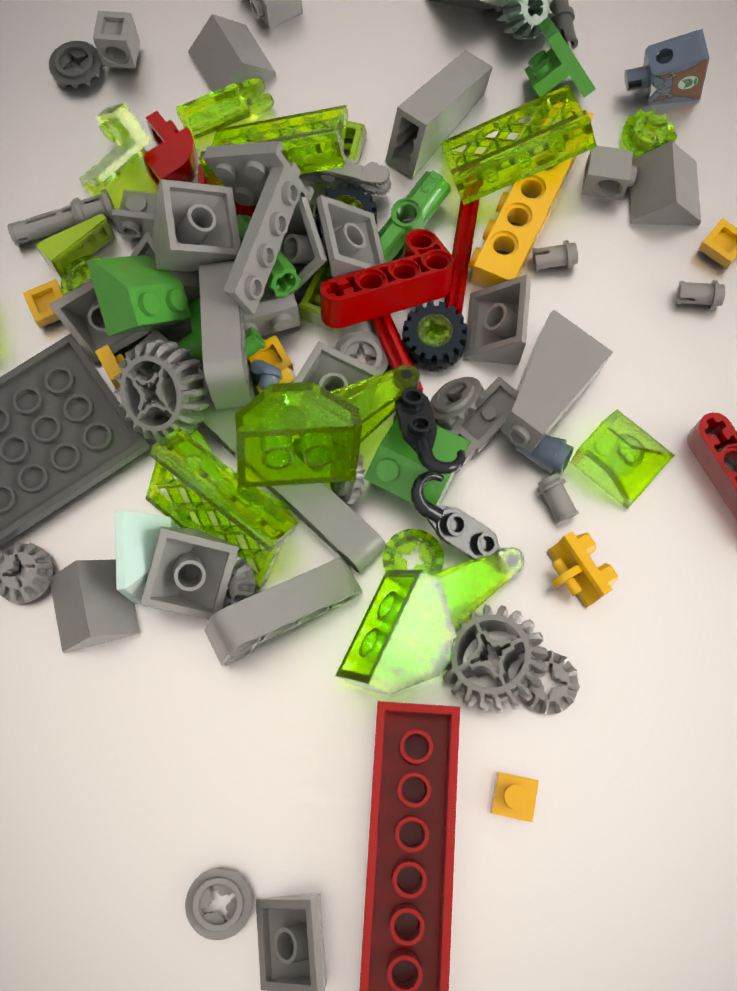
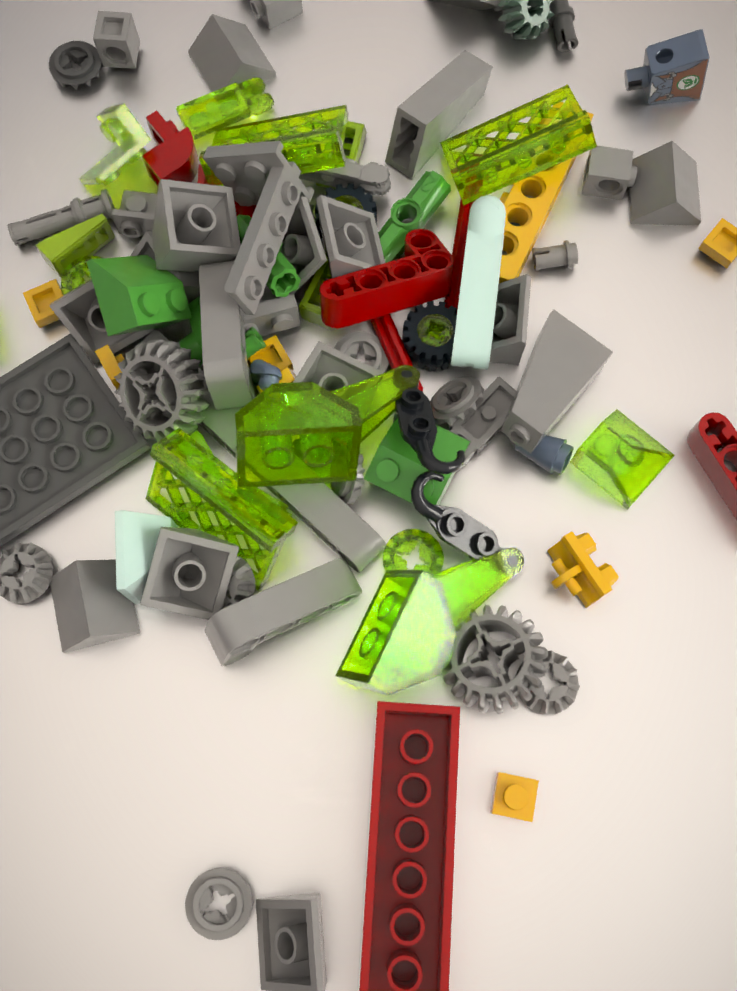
bright green bracket [524,16,596,98] -> none
light grey pin [537,473,579,524] -> none
clear neon green gear [622,108,677,156] -> none
light grey pin [676,280,725,309] -> none
none -> light aqua piece [451,195,506,370]

